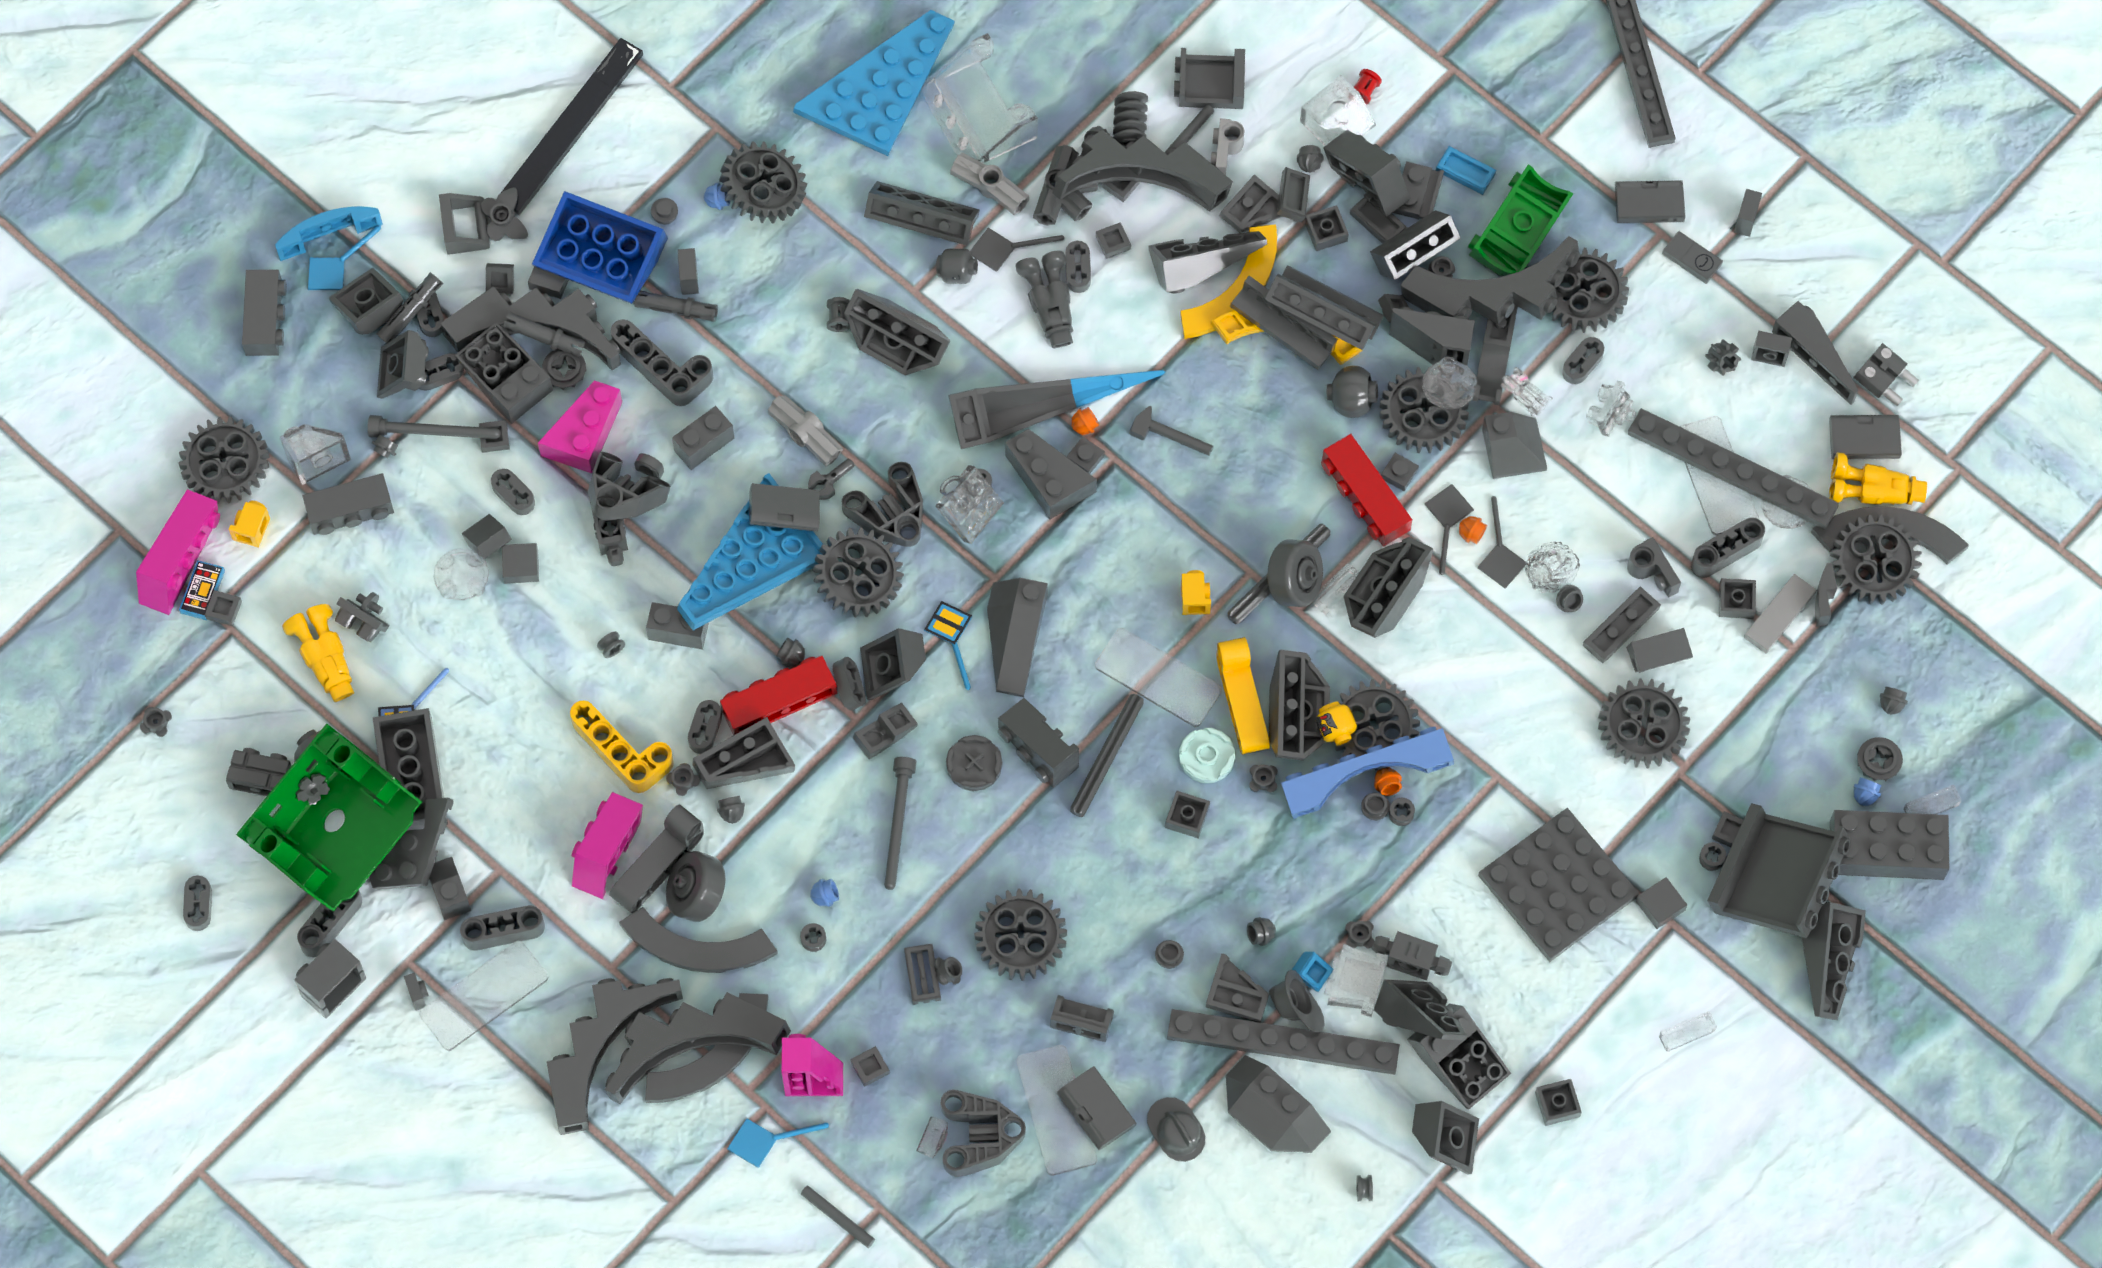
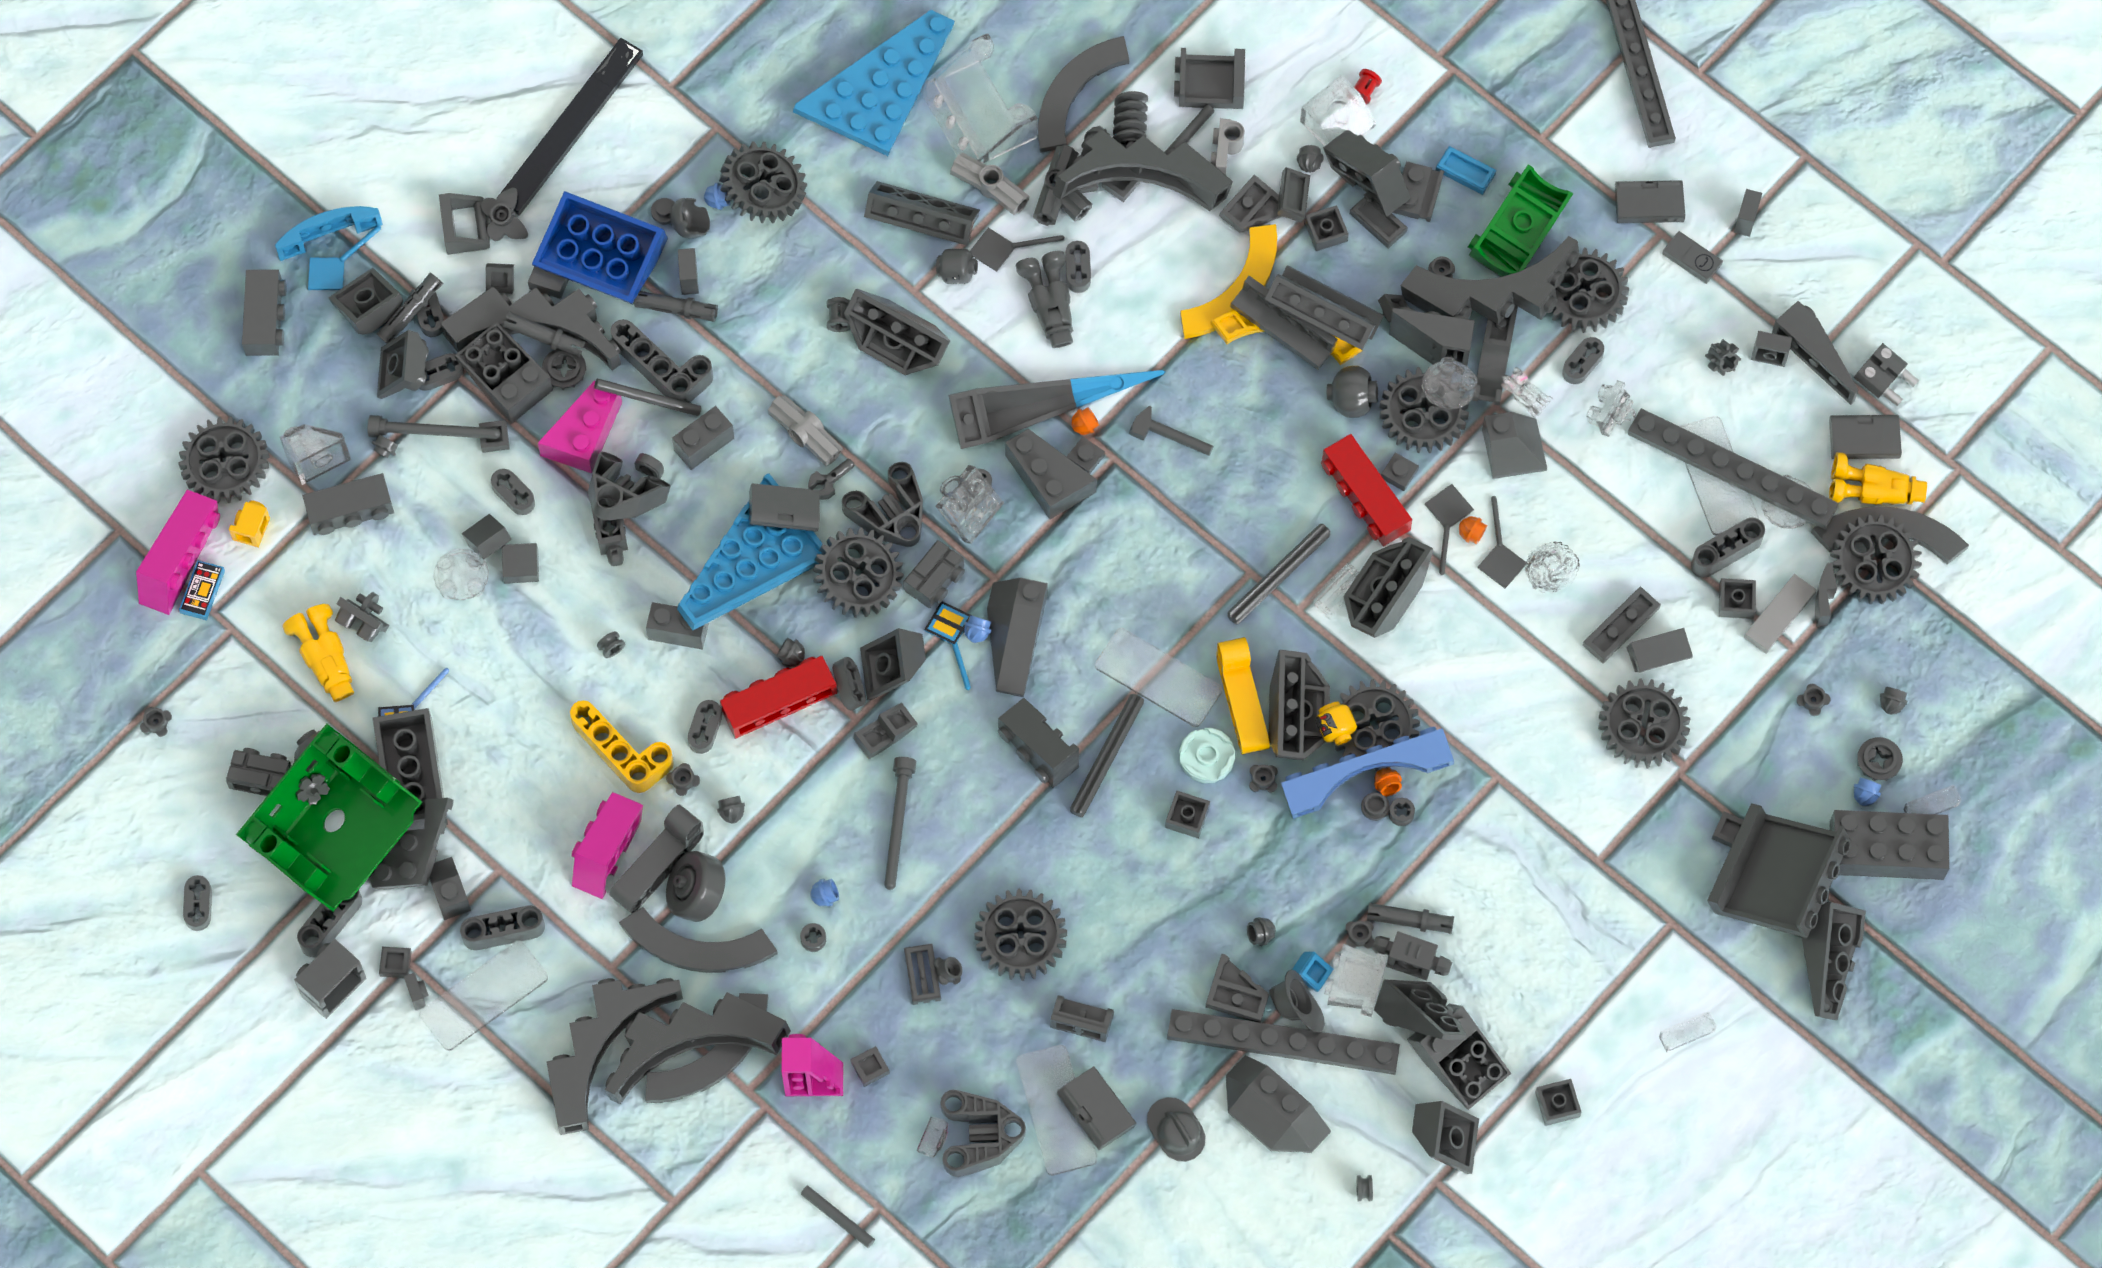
dark grey plate [205,590,242,626] -> none
dark grey wedge [692,717,795,789] -> none
dark azure piece [727,1119,829,1168] -> none
dark grey tile [946,735,1002,791] -> none
dark grey plate [1096,222,1131,259] -> none
dark grey wedge [1148,231,1268,294] -> none
dark grey plate [1155,940,1184,969] -> none
yellow brick [1181,570,1211,615] -> none
dark grey wheel [1267,539,1323,607] -> none
dark grey brick [1370,210,1461,280] -> none
dark grey plate [1478,807,1639,962] -> none
dark grey plate [1556,585,1583,612] -> none
dark grey plate [1627,537,1681,598] -> none
dark grey piece [1636,877,1687,929] -> none
dark grey bush [1699,842,1726,871] -> none
none -> dark grey tile [379,946,412,978]
none -> dark grey bar [594,378,701,416]
none -> dark grey hair [670,198,710,238]
none -> dark grey brick [903,540,965,608]
none -> medium blue plate [964,615,991,643]
none -> dark grey tile [1038,36,1129,153]
none -> dark grey pin [1367,902,1454,934]
none -> dark grey plate [1797,684,1831,716]

